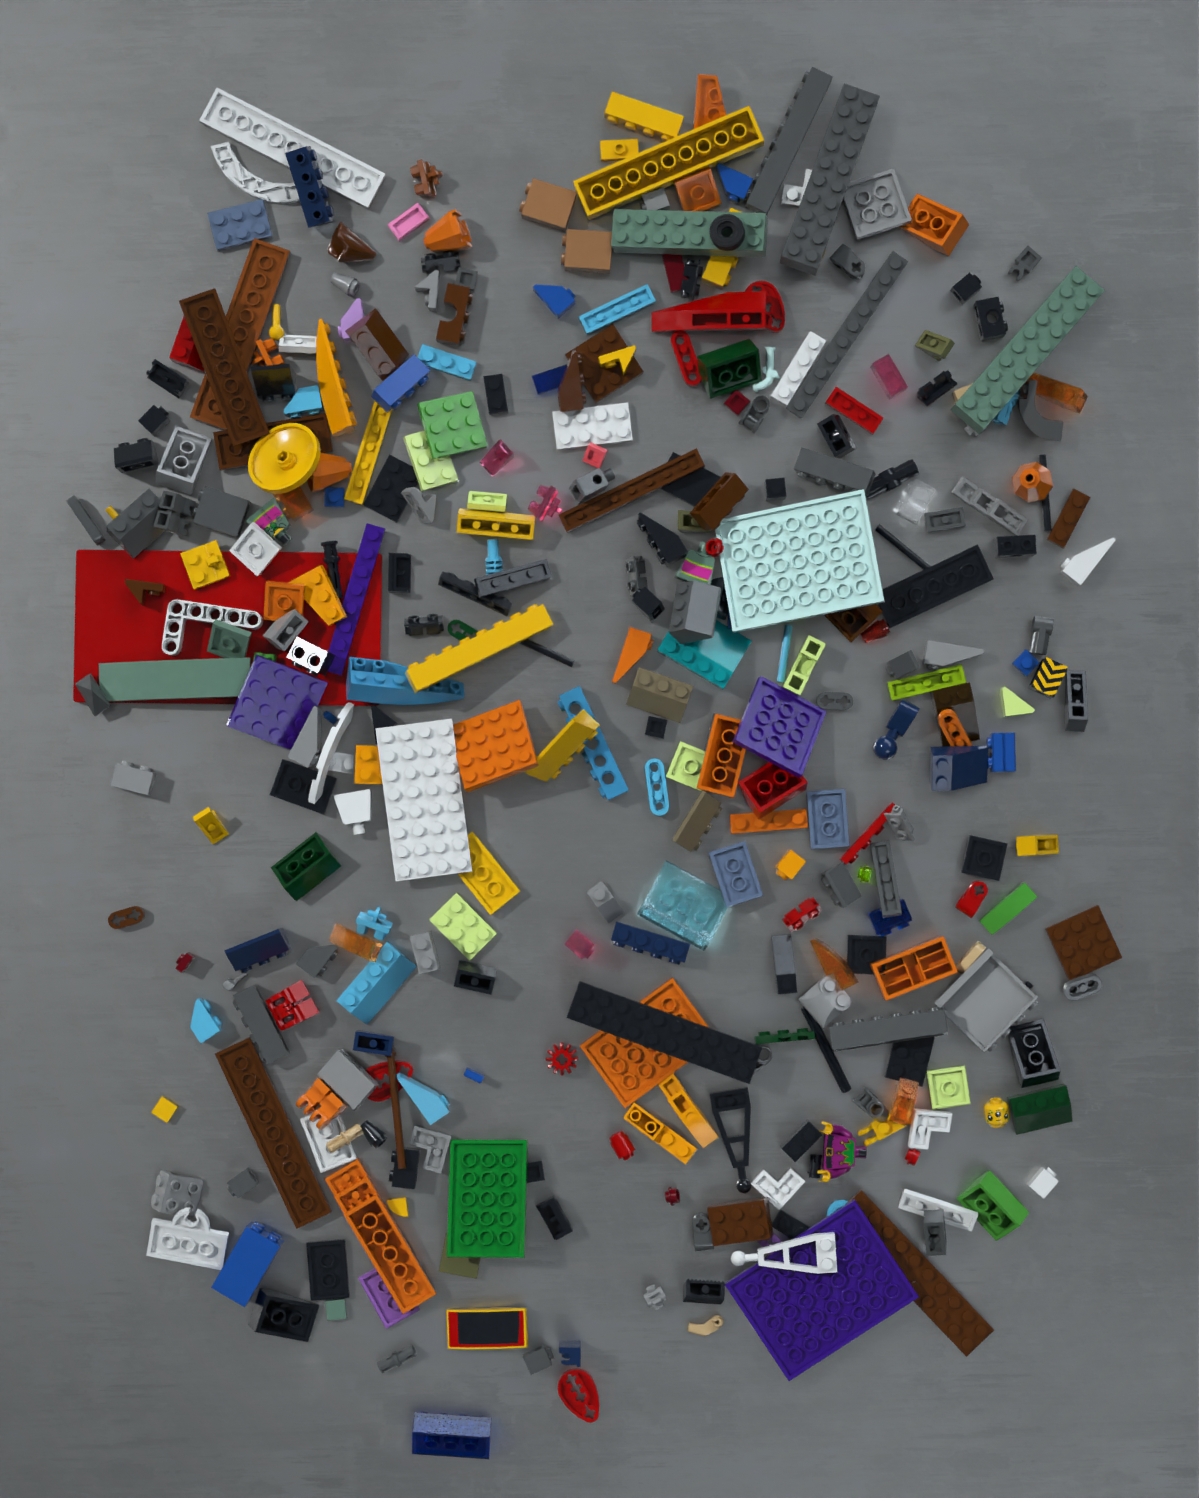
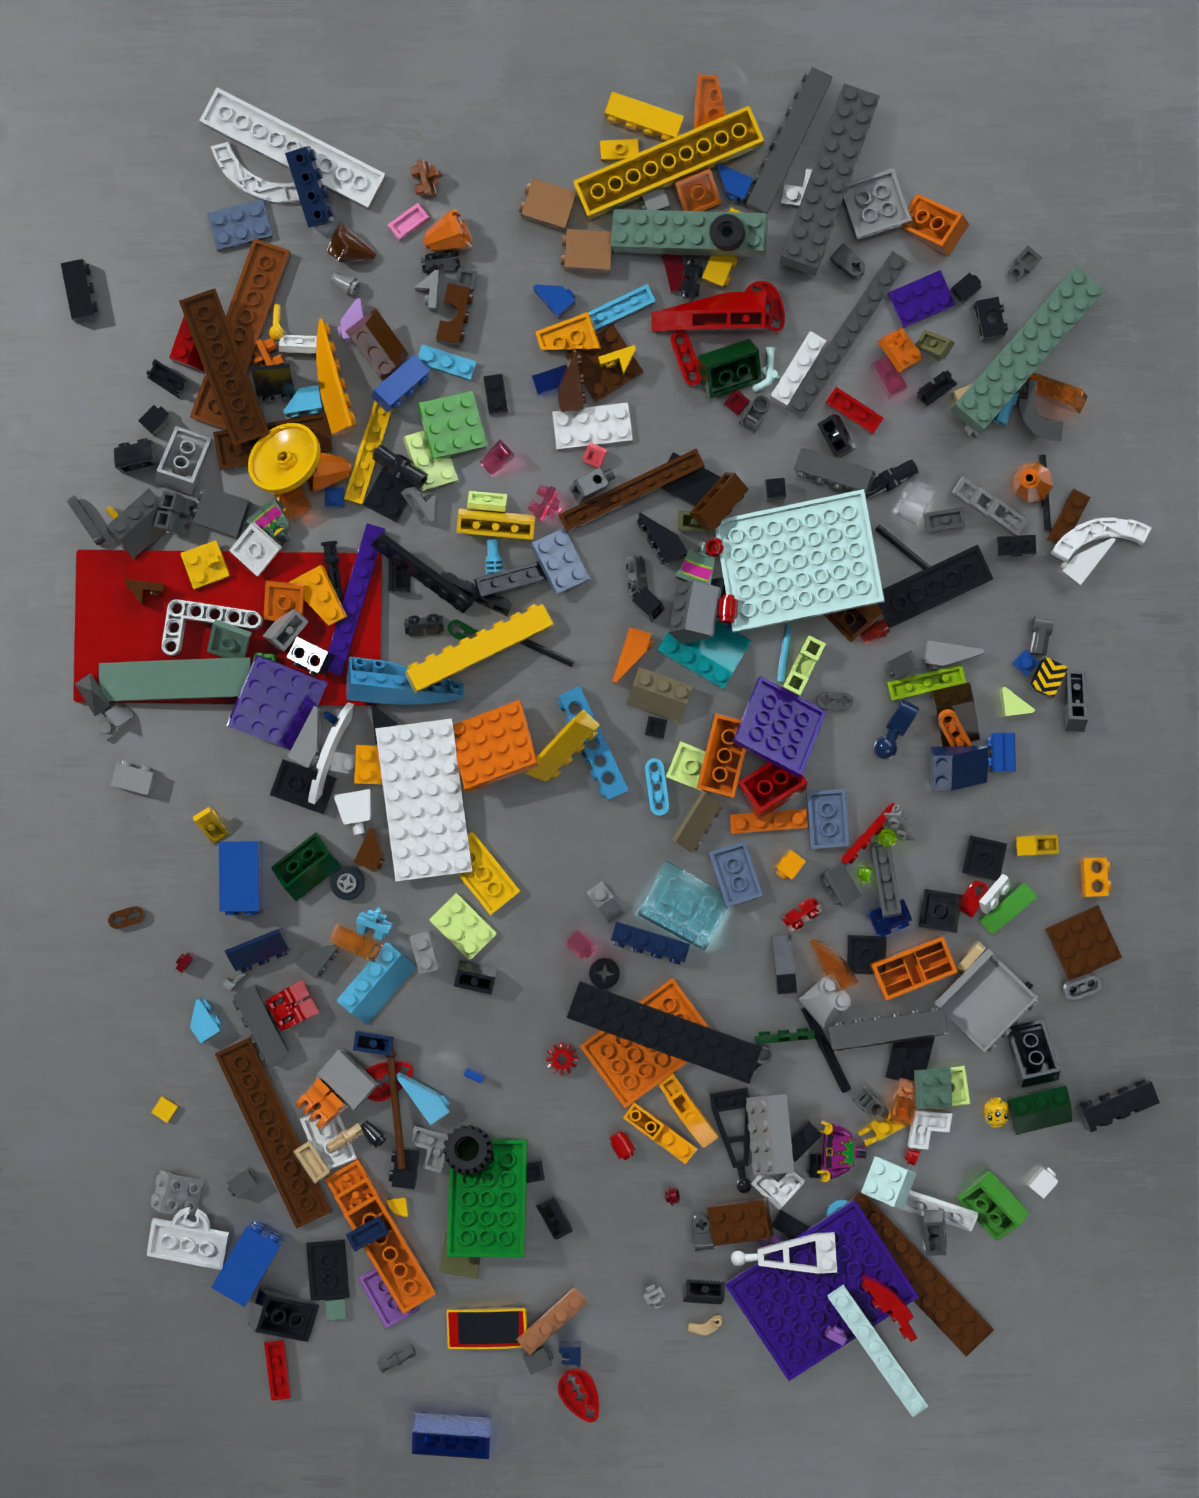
none -> black brick [60,259,99,323]
none -> light grey slope [93,703,135,741]
none -> blue brick [219,841,263,915]
none -> red plate [264,1339,291,1401]
none -> tan tile [293,1140,331,1184]
none -> black wheel [330,866,365,900]
none -> dark blue tile [346,1215,389,1252]
none -> reddish brown slope [354,827,385,872]
none -> black plate [371,532,475,613]
none -> black piece [372,445,428,488]
none -> black tyre [443,1125,494,1176]
none -> nougat plate [516,1287,587,1355]
none -> sand blue plate [530,528,590,596]
none -> light orange wing [535,312,601,350]
none -> black gear [589,958,620,989]
none -> red brick [717,594,738,624]
none -> light grey brick [746,1094,794,1176]
none -> medium lavender plate [825,1325,847,1346]
none -> light aqua plate [827,1285,929,1417]
none -> light aqua brick [861,1156,917,1209]
none -> red slope [861,1274,918,1342]
none -> orange hinge [877,327,924,373]
none -> clear neon green plate [878,829,897,847]
none -> dark purple plate [888,270,956,328]
none -> sand green plate [914,1067,952,1109]
none -> black plate [919,889,962,933]
none -> white plate [979,874,1011,914]
none -> white tile [1050,517,1152,563]
none -> black wedge [1076,1078,1160,1132]
none -> light orange brick [1081,857,1111,897]

